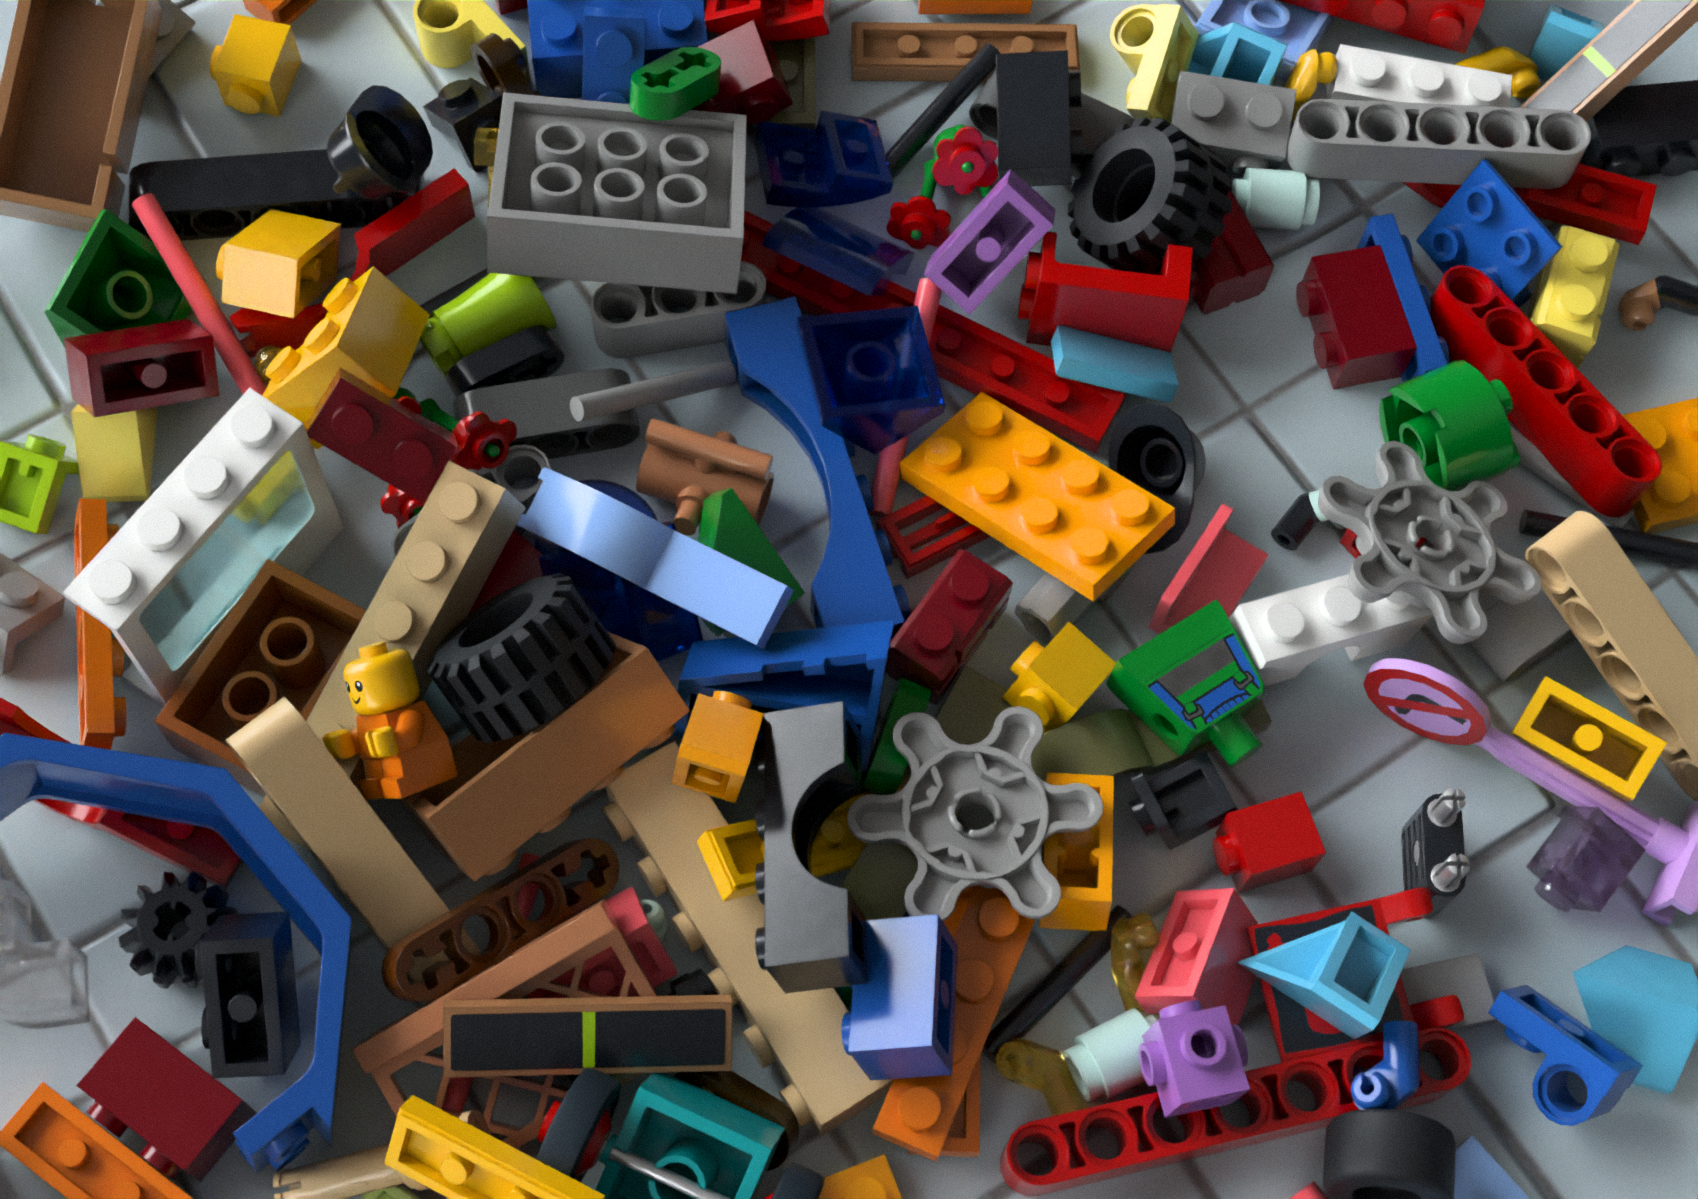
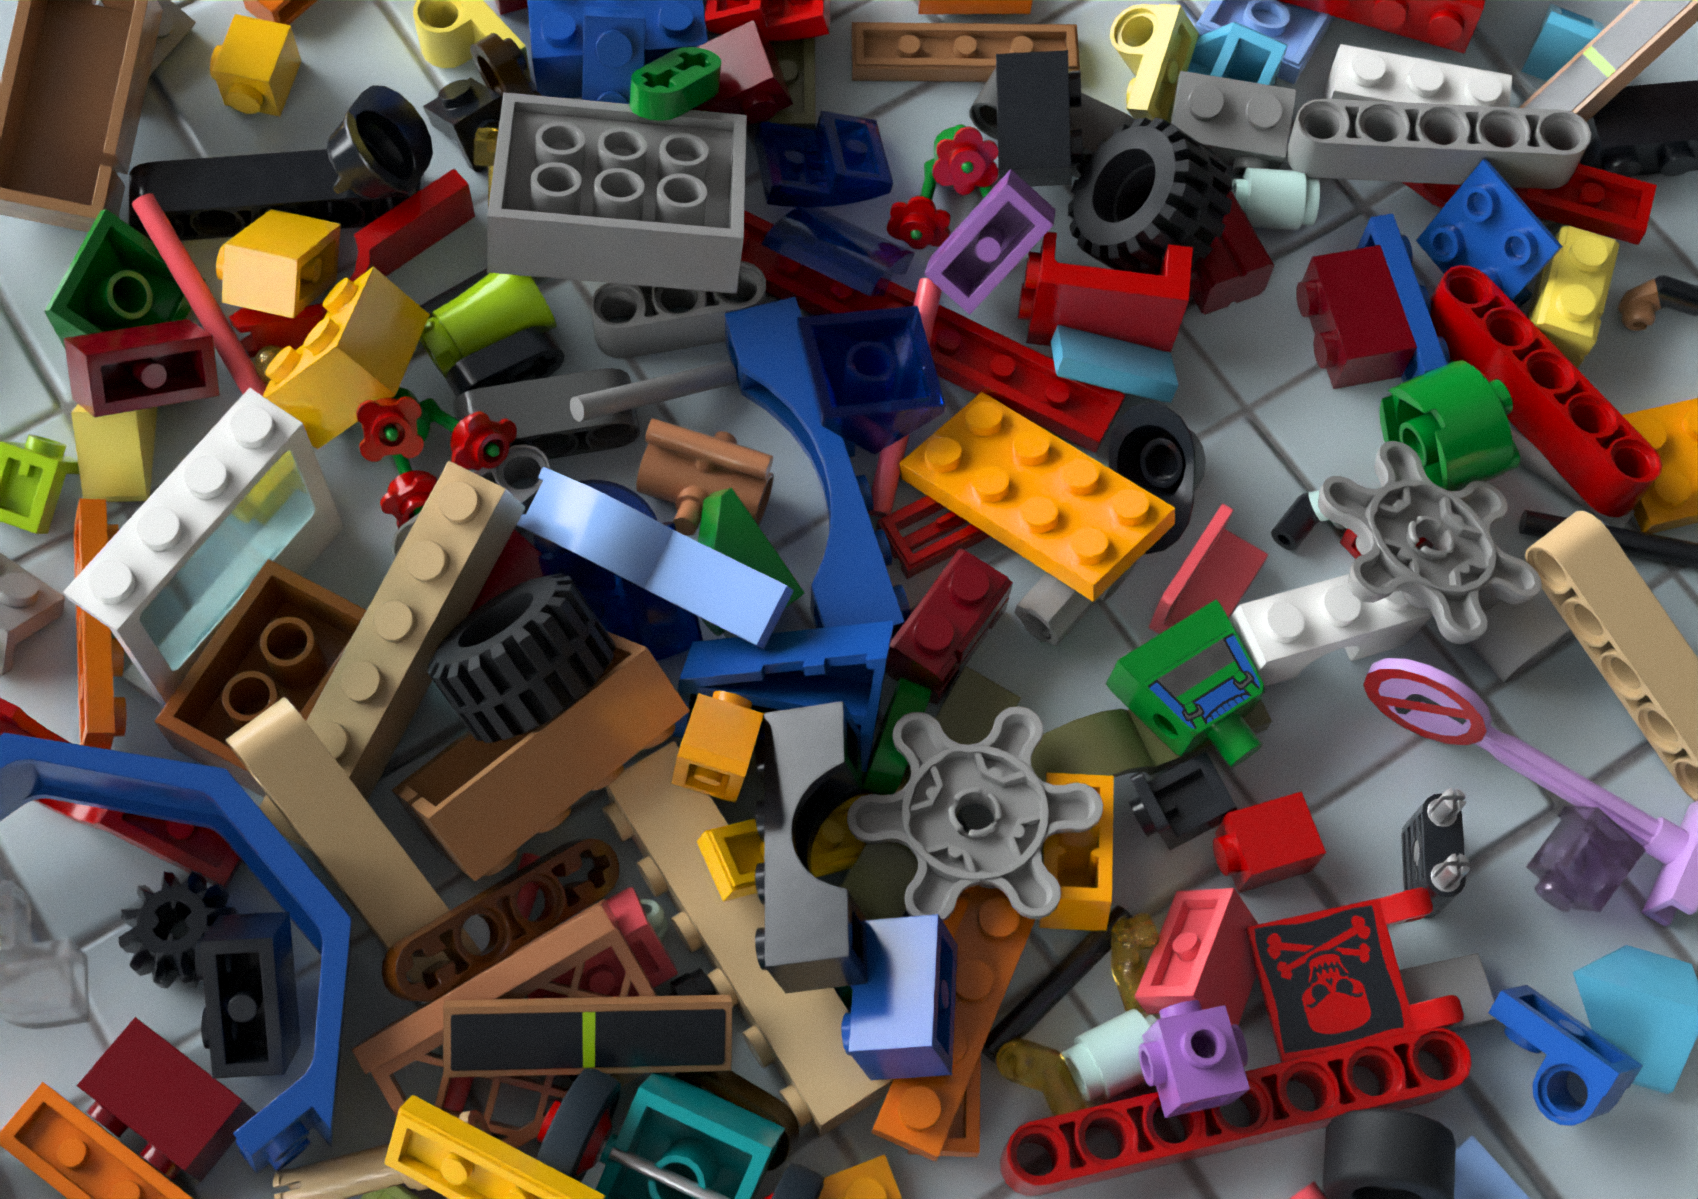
dark red brick [306,367,458,504] -> none
piece [322,641,458,799] -> none
black bar [874,43,1001,182] -> none
yellow brick [1002,622,1116,734] -> none
medium azure slope [1237,911,1411,1040] -> none
yellow arm [1283,49,1337,121] -> none
blue arm [1350,1021,1420,1110] -> none
yellow arm [1454,46,1541,99] -> none
yellow brick [1510,676,1667,803] -> none

